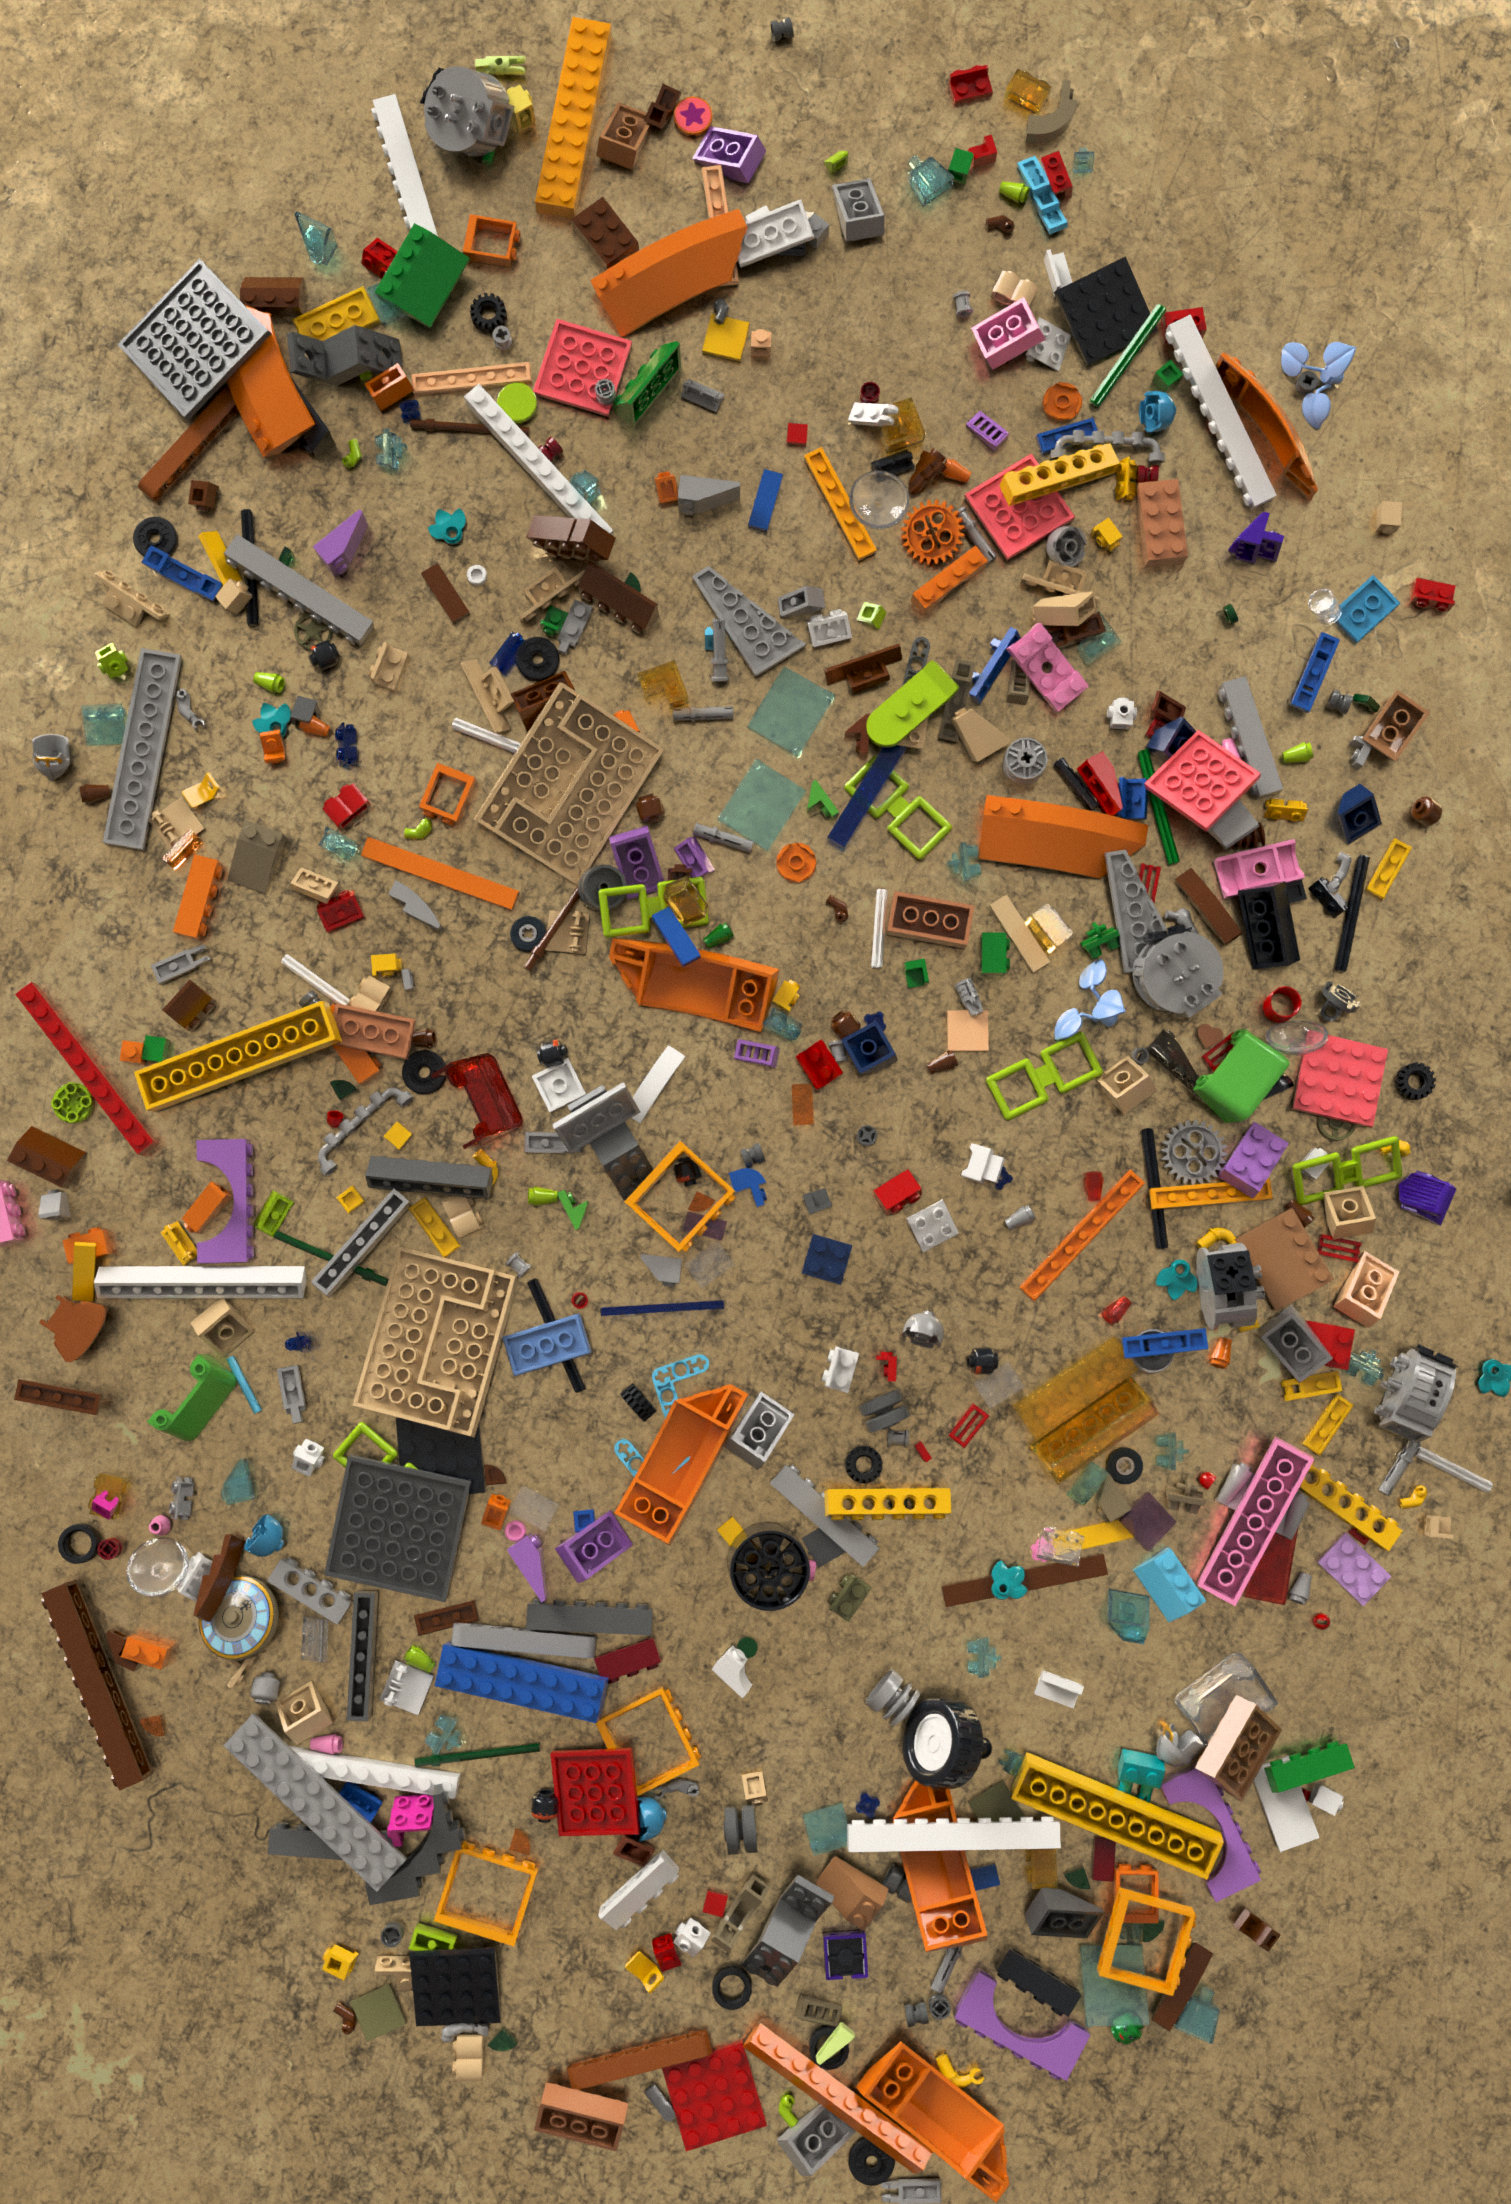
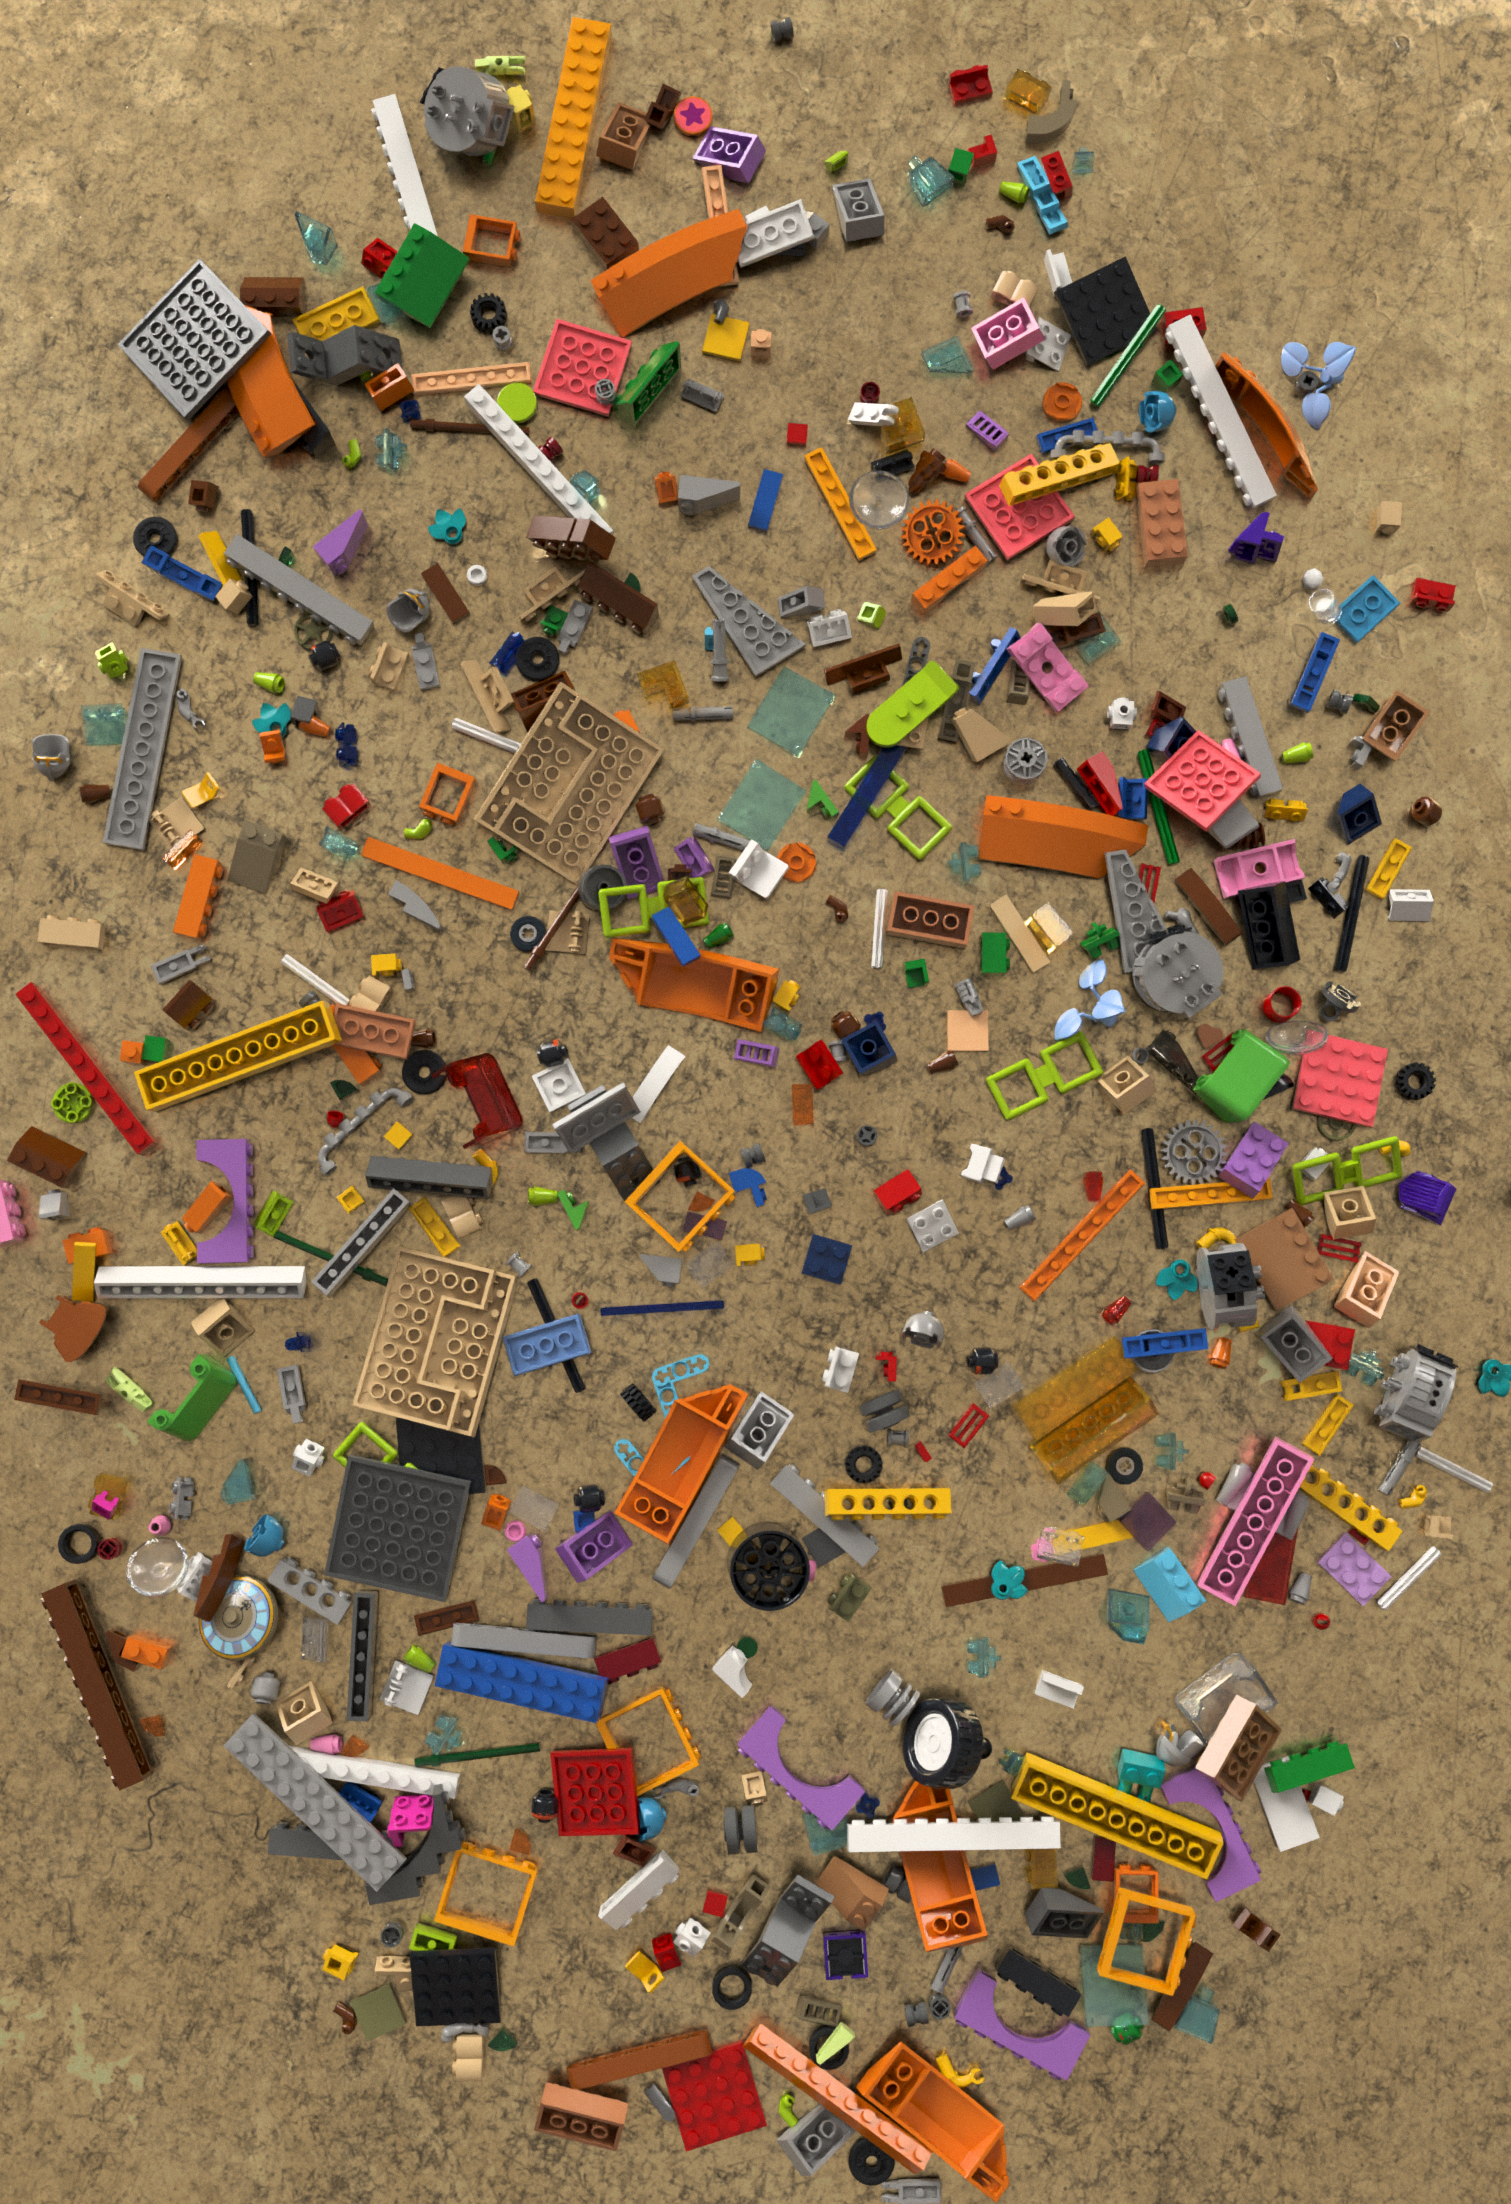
none -> tan brick [37,915,106,951]
none -> yellowish green hinge [105,1367,153,1412]
none -> clear orange tile [340,1735,370,1757]
none -> light grey helmet [386,589,430,632]
none -> light grey hinge [412,633,440,691]
none -> green bracket [487,836,519,864]
none -> black head [573,1485,605,1513]
none -> light grey beam [652,1454,740,1589]
none -> dark tan slope [711,854,737,898]
none -> white bracket [729,839,789,899]
none -> yellow brick [735,1243,765,1267]
none -> medium lavender arch [737,1704,865,1830]
none -> clear light blue wing [921,336,974,373]
none -> white tile [1302,568,1323,590]
none -> white axle [1377,1547,1441,1610]
none -> white panel [1388,889,1434,921]

